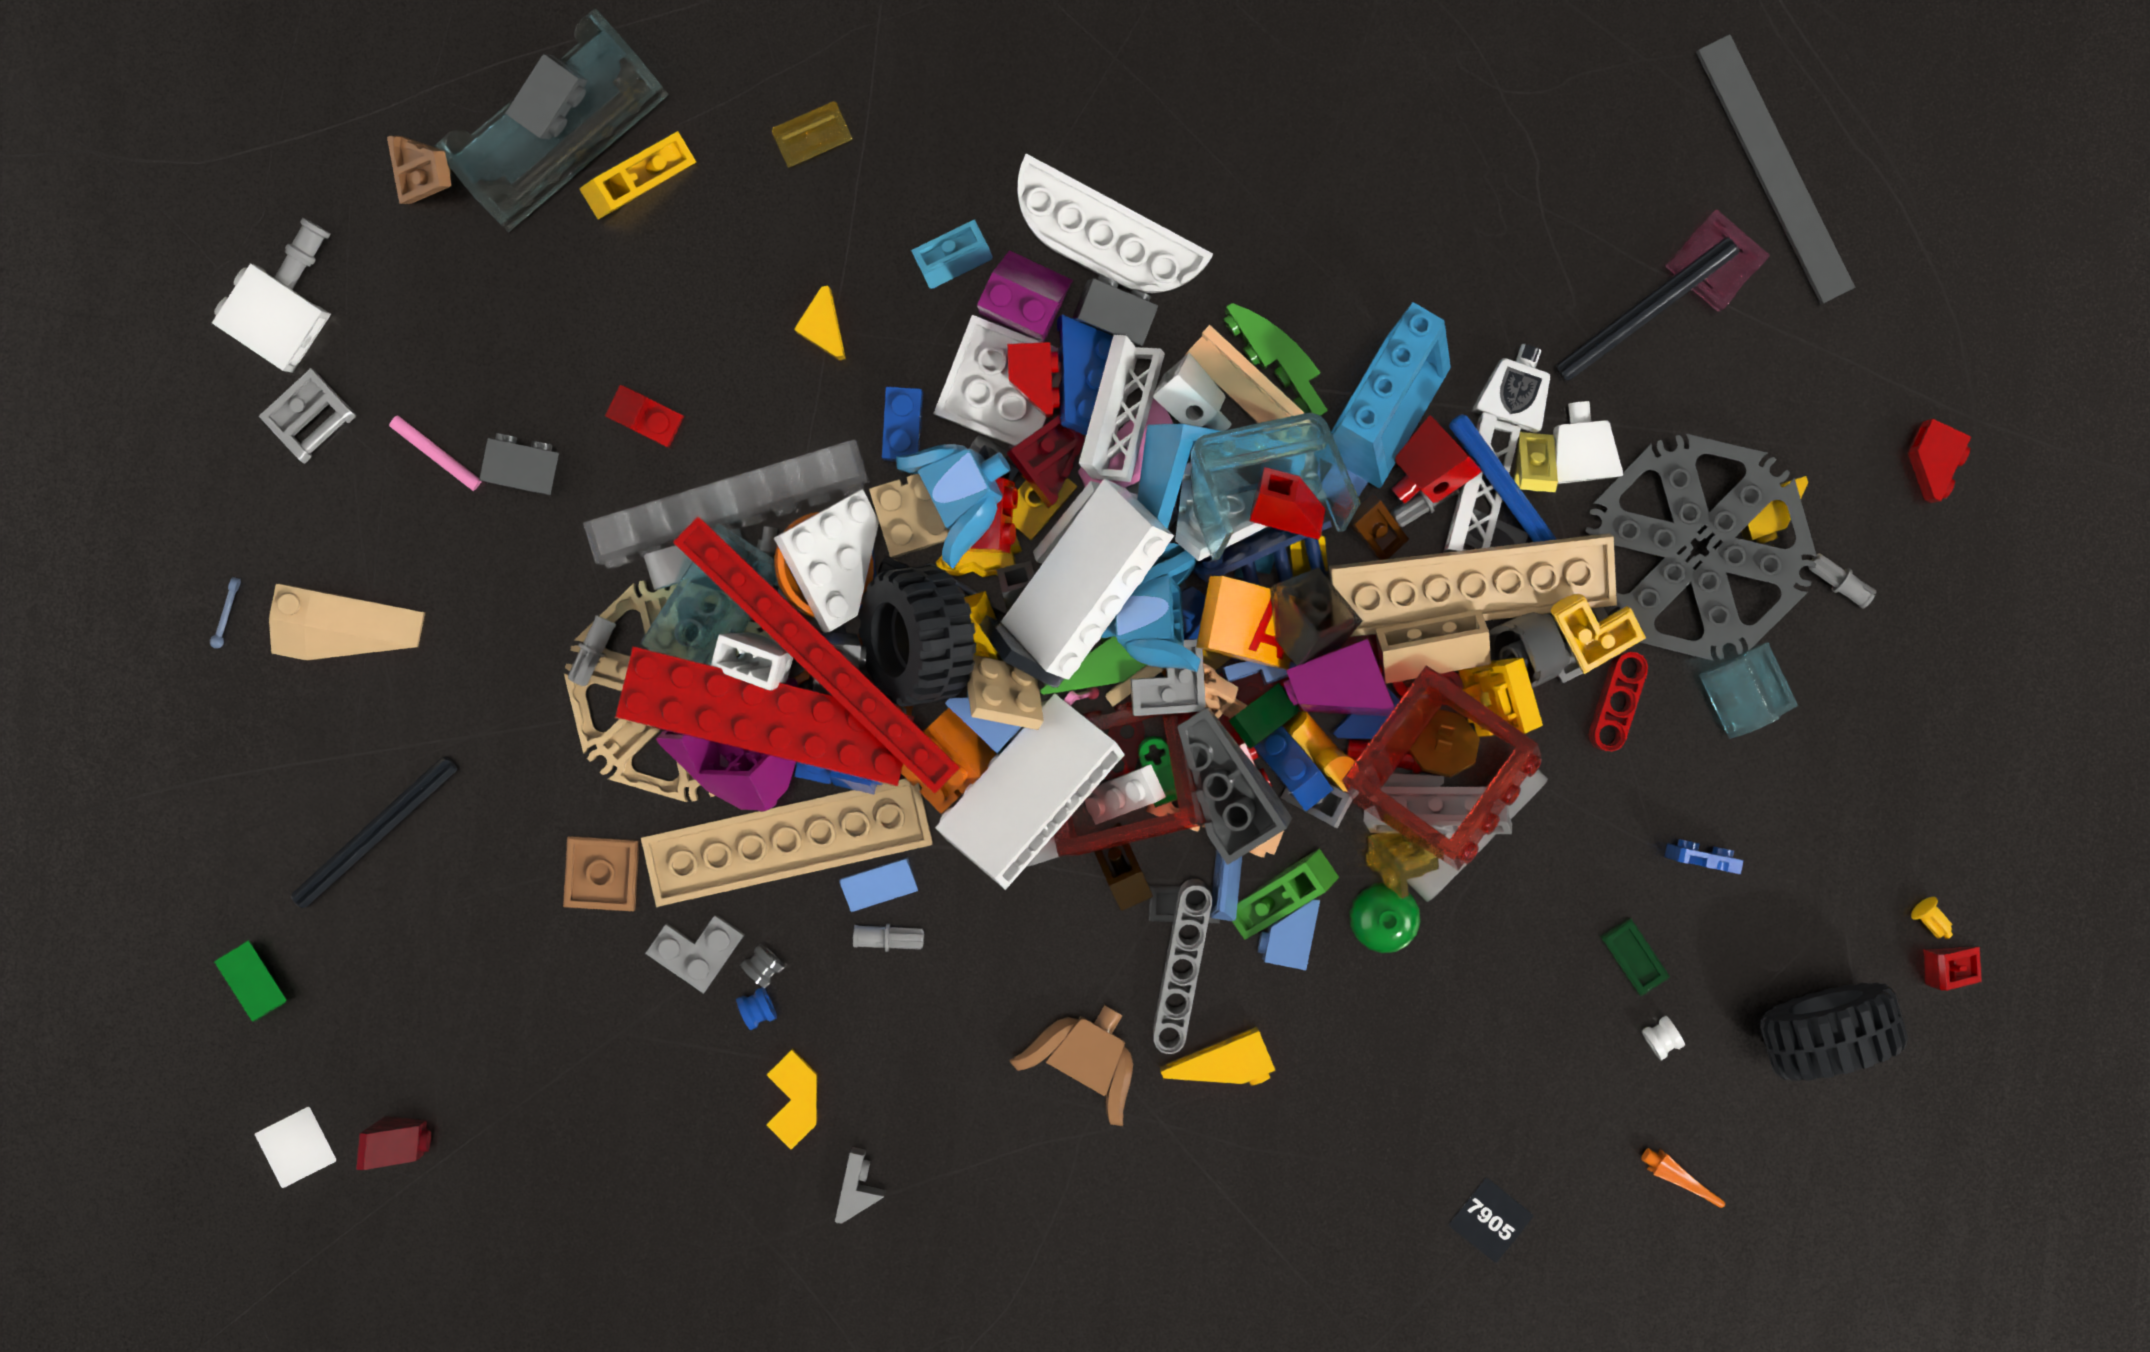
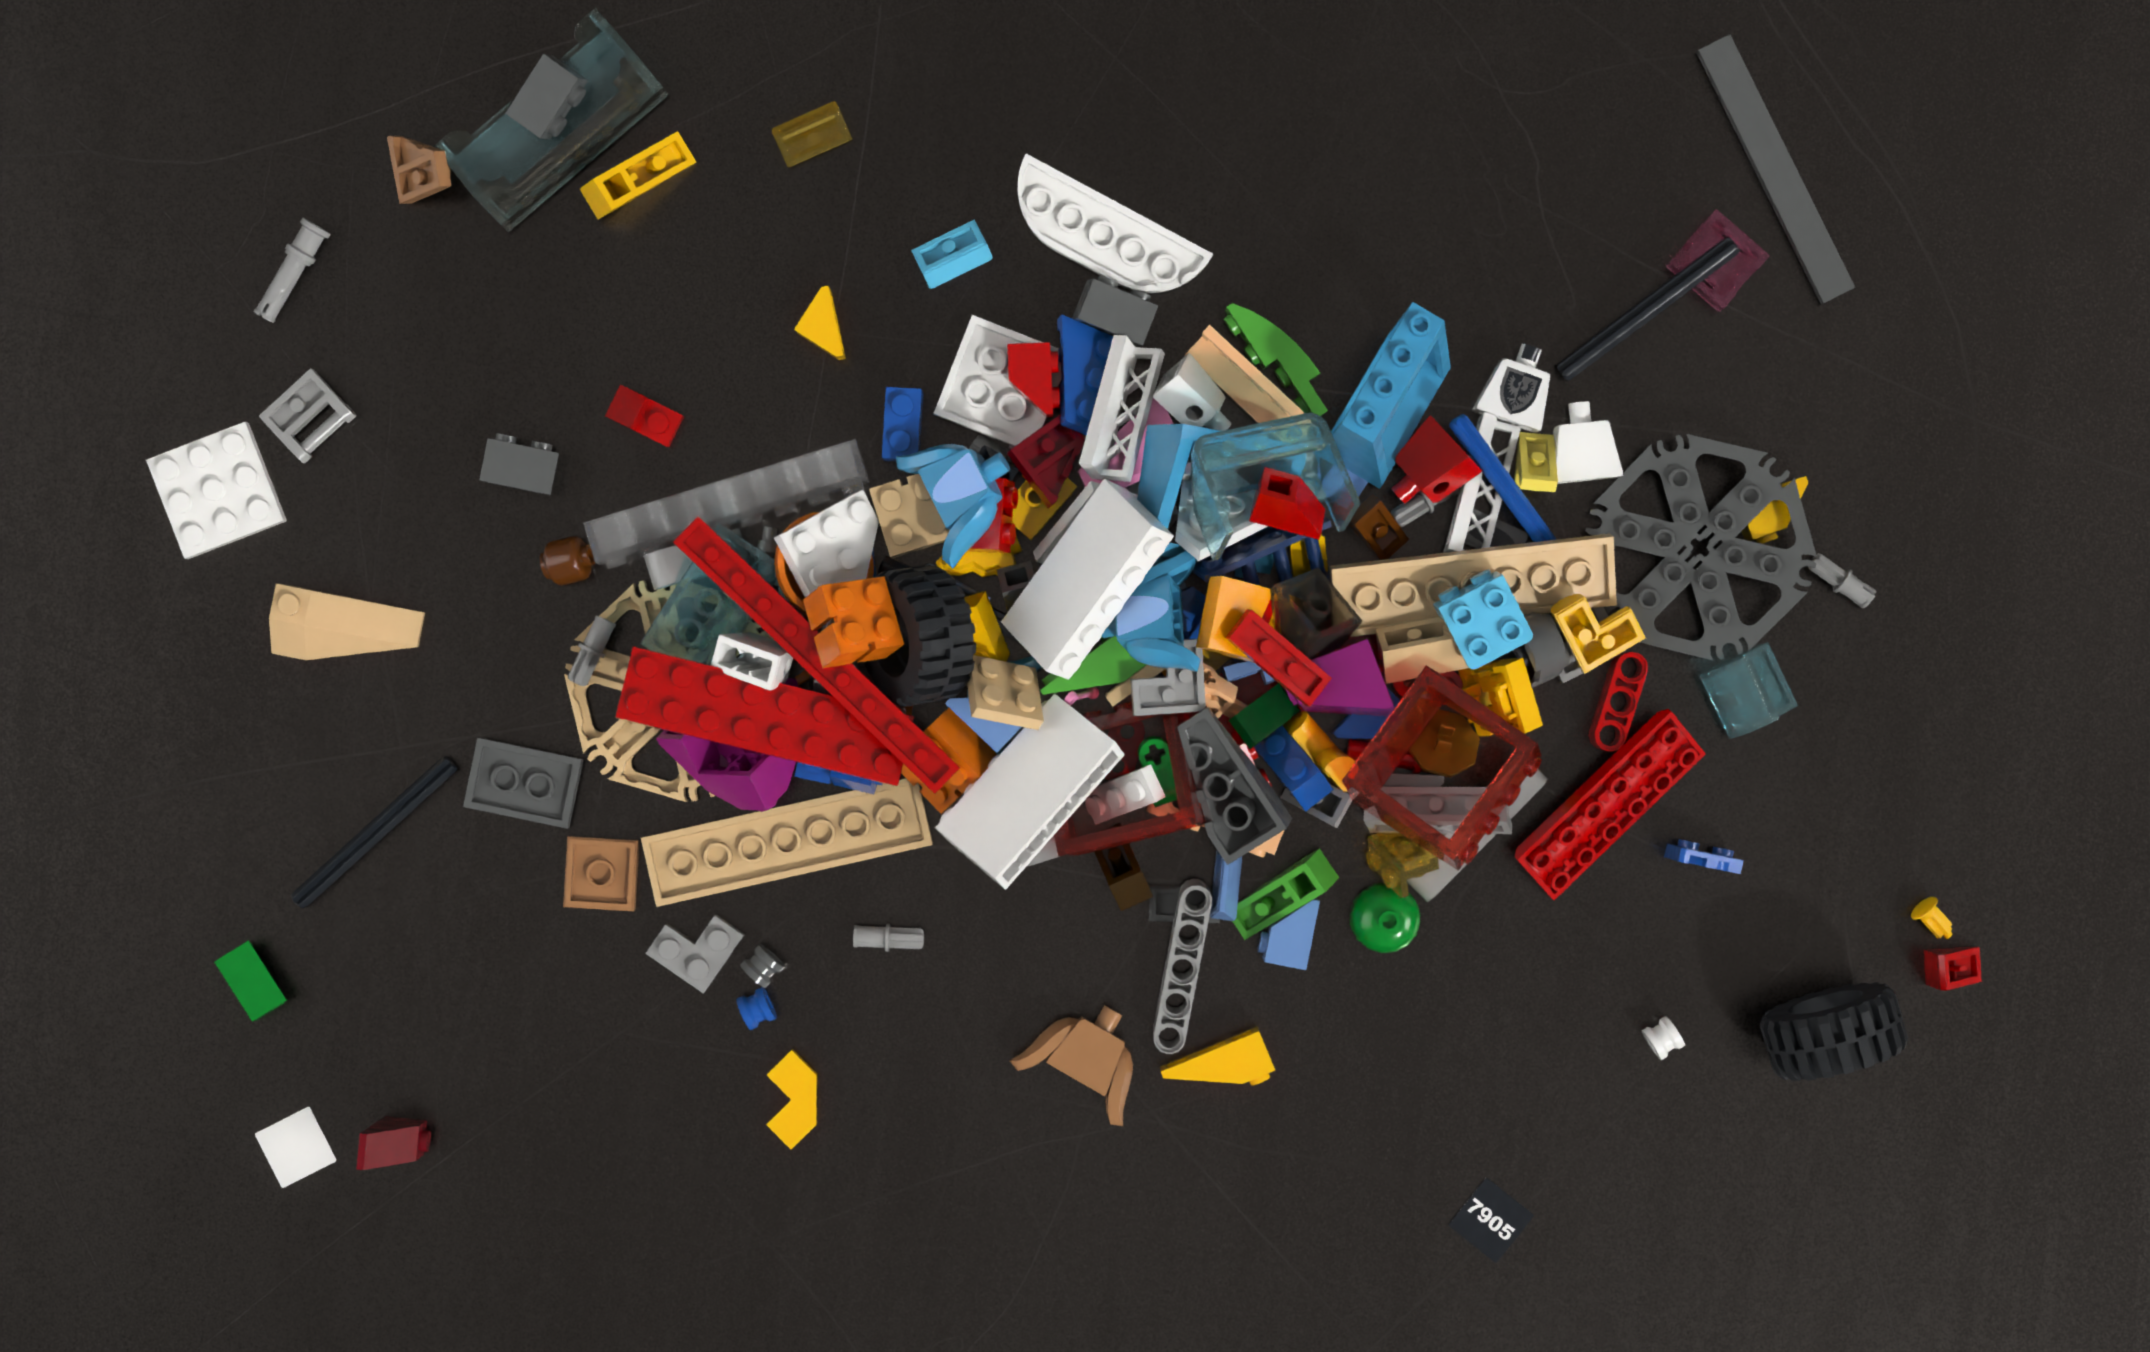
sand blue hinge [210,577,241,649] -> none
white panel [212,263,331,373] -> none
bright pink bar [389,415,482,491] -> none
light grey slope [835,1147,886,1224] -> none
medium blue slope [839,857,918,912] -> none
magenta slope [977,250,1073,343] -> none
black tile [979,615,1065,688] -> none
dark green tile [1600,918,1670,996] -> none
orange piece [1641,1148,1725,1208] -> none
red slope [1908,419,1971,503] -> none
none -> white plate [146,422,287,559]
none -> dark grey plate [463,737,584,829]
none -> reddish brown head [540,535,596,586]
none -> orange piece [803,576,904,668]
none -> red plate [1225,609,1332,707]
none -> medium azure bracket [1433,569,1533,669]
none -> red plate [1515,709,1706,901]

